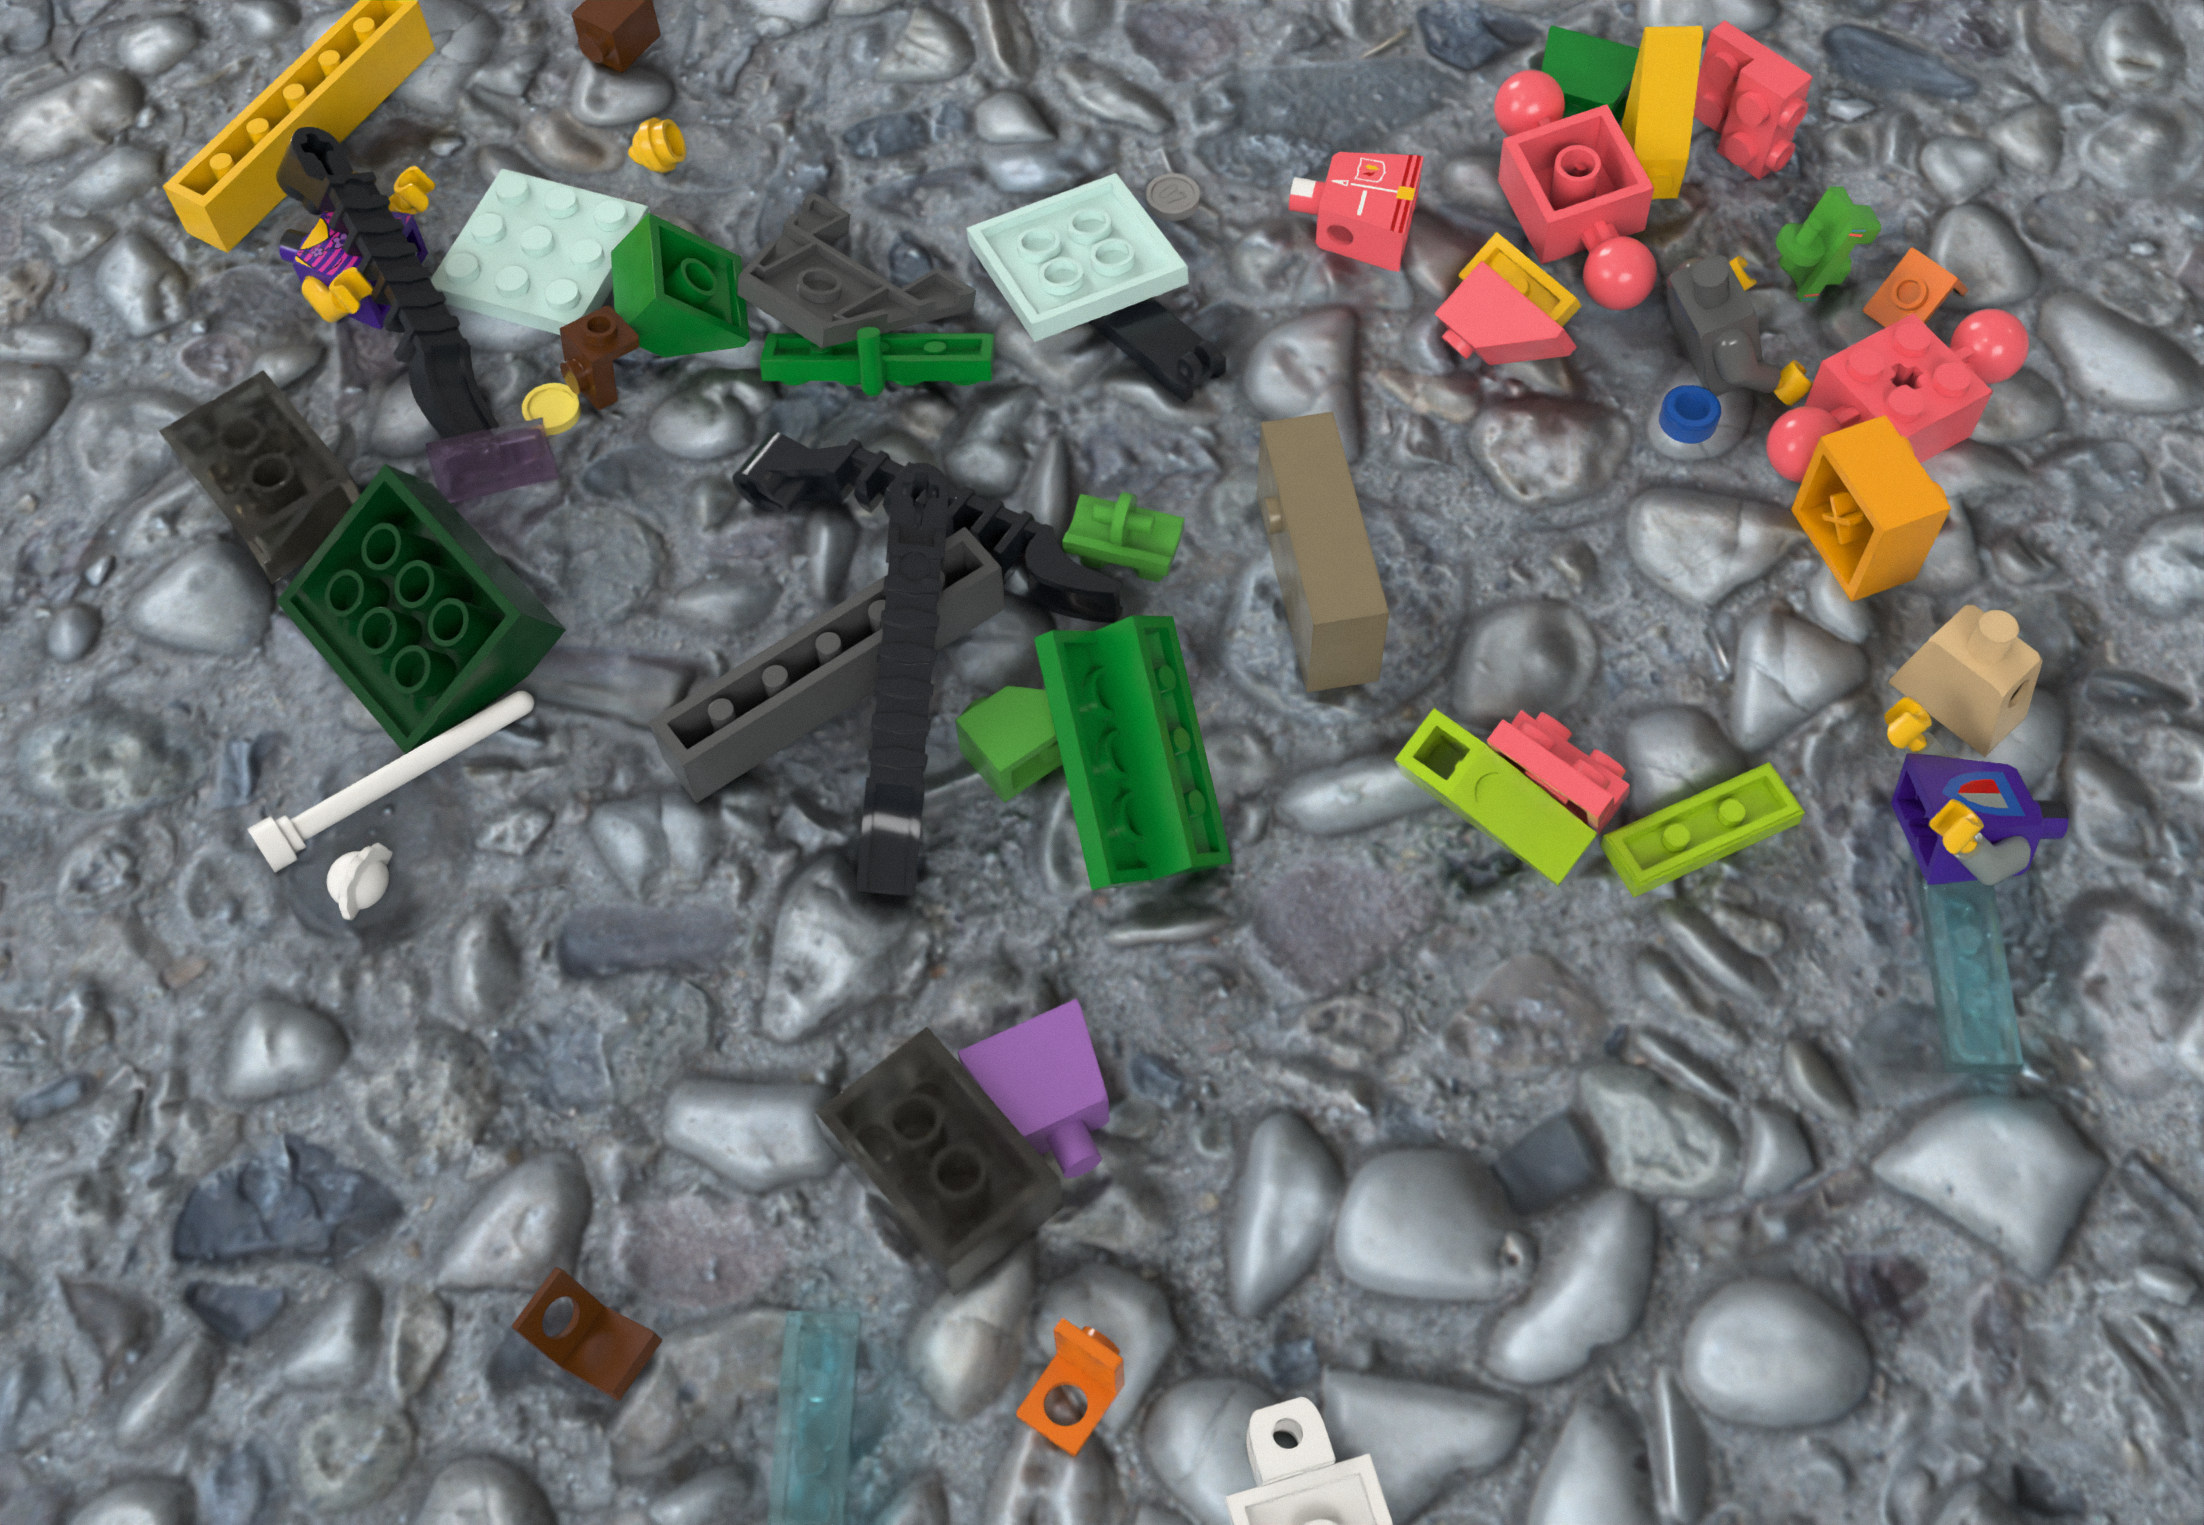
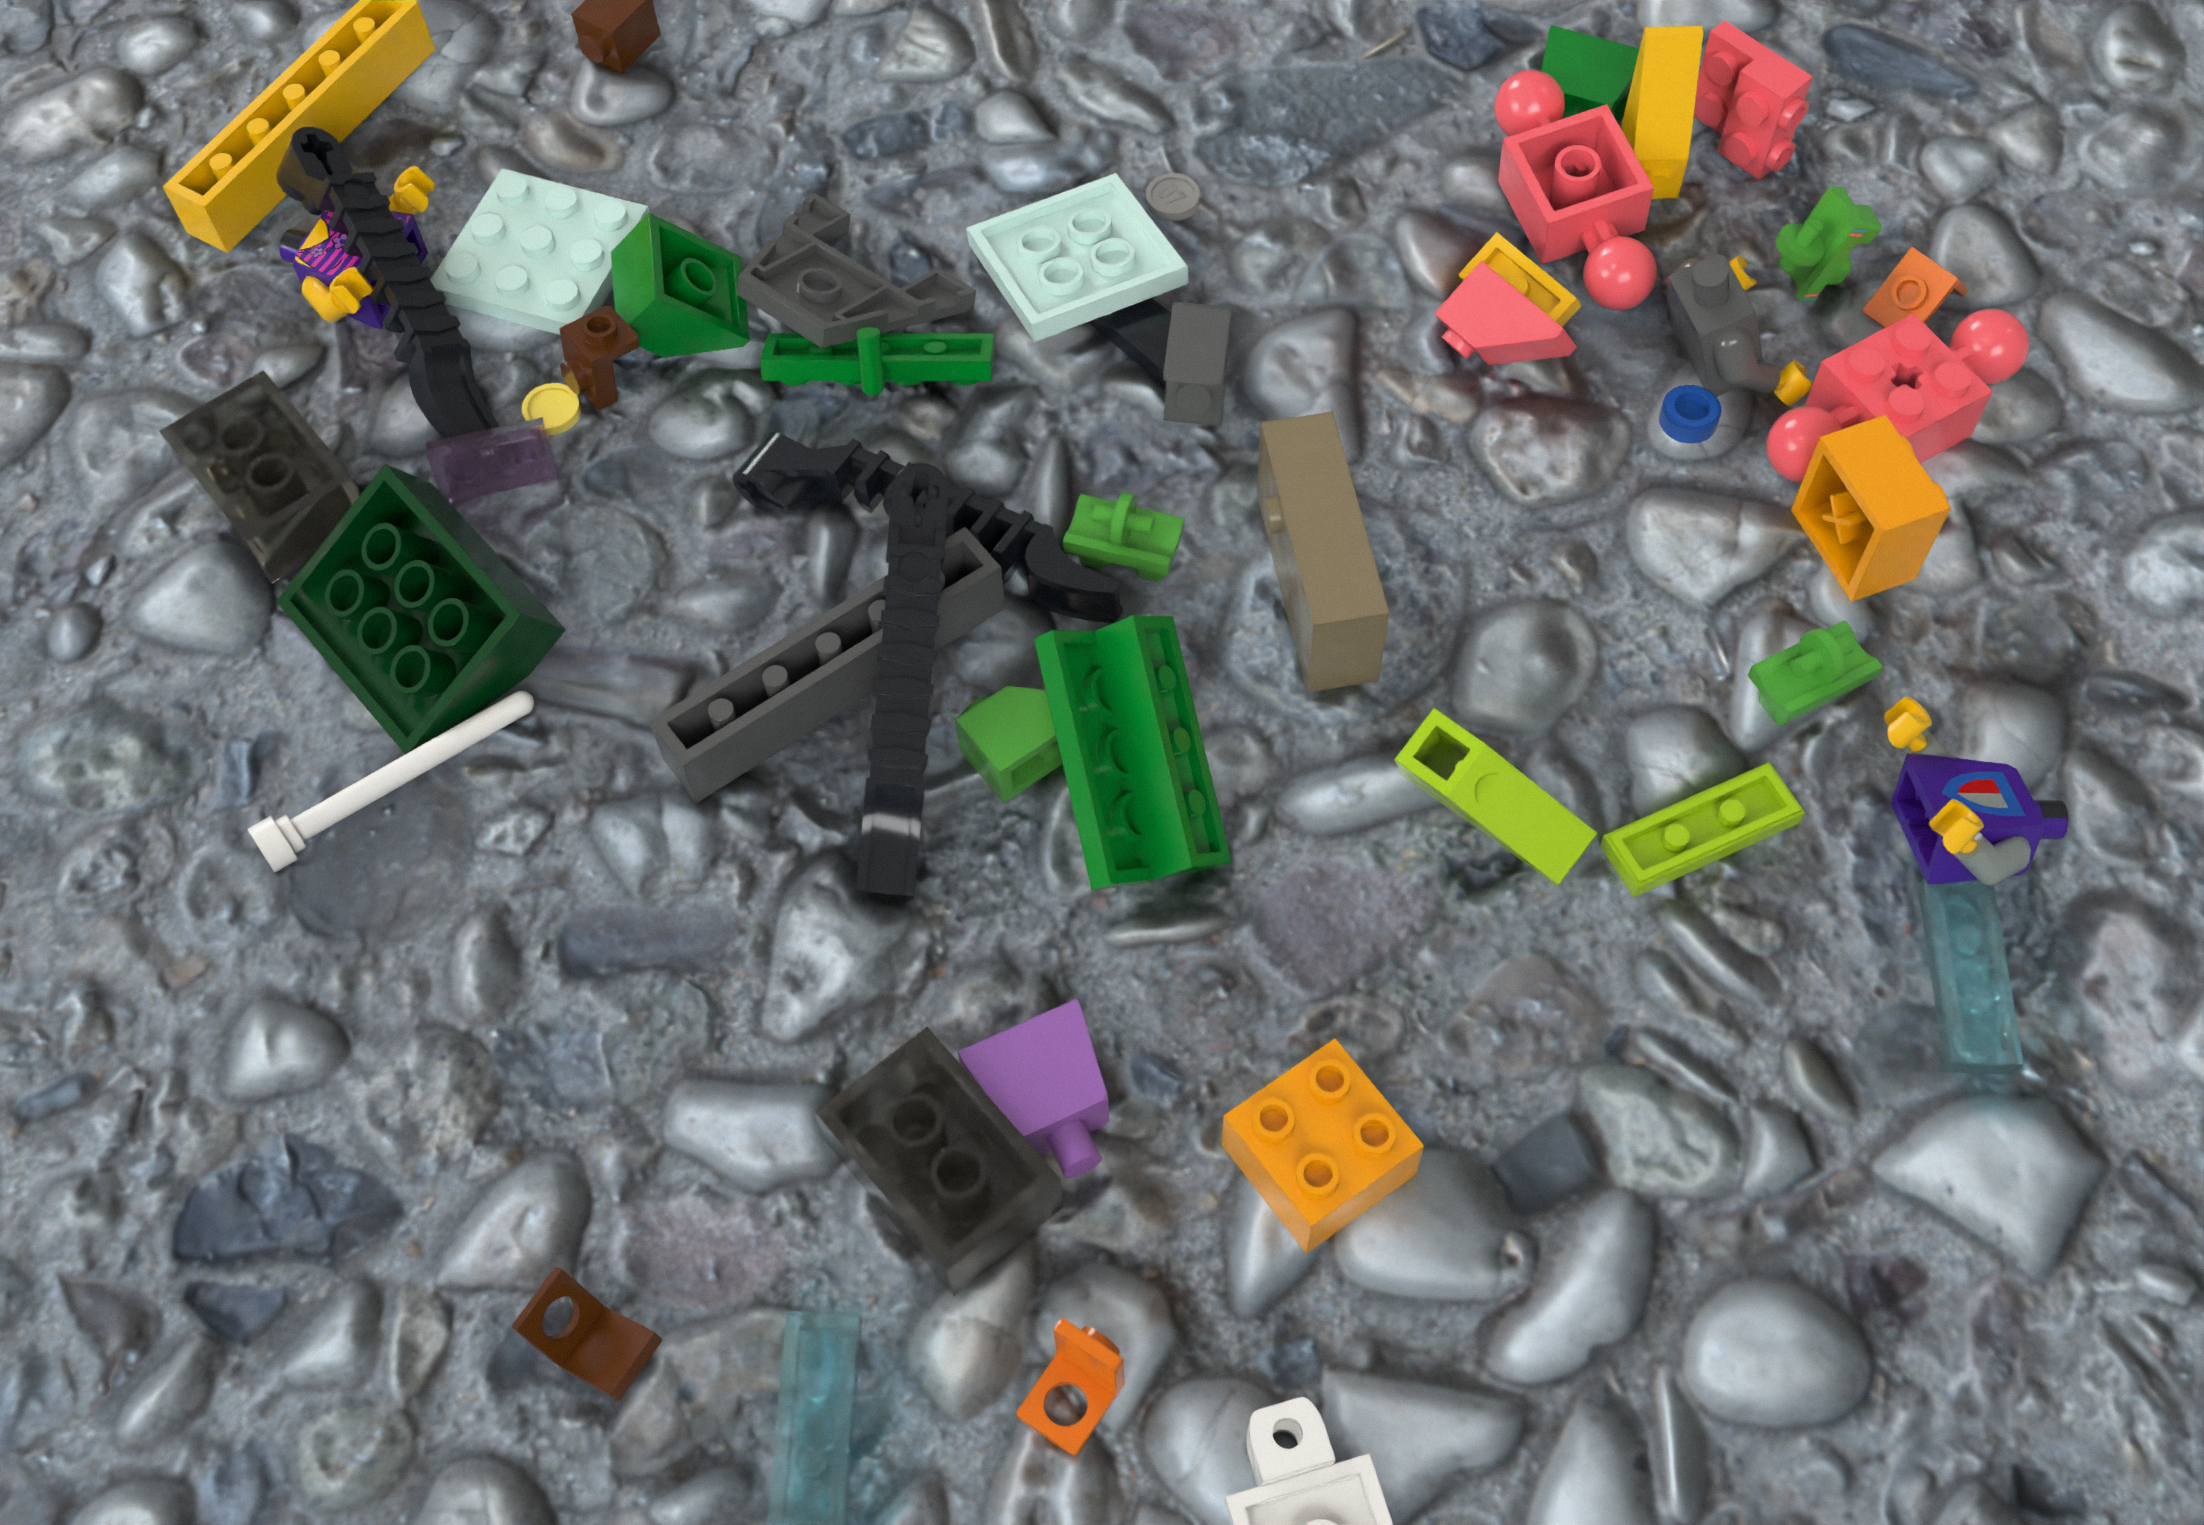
white piece [326,843,393,920] -> none
yellow plate [628,118,686,173] -> none
coral torso [1289,152,1424,272] -> none
coral plate [1487,710,1630,835] -> none
tan torso [1888,604,2043,757] -> none
none -> dark grey slope [1163,302,1232,426]
none -> light orange brick [1222,1038,1424,1254]
none -> bright green hips [1748,620,1883,726]

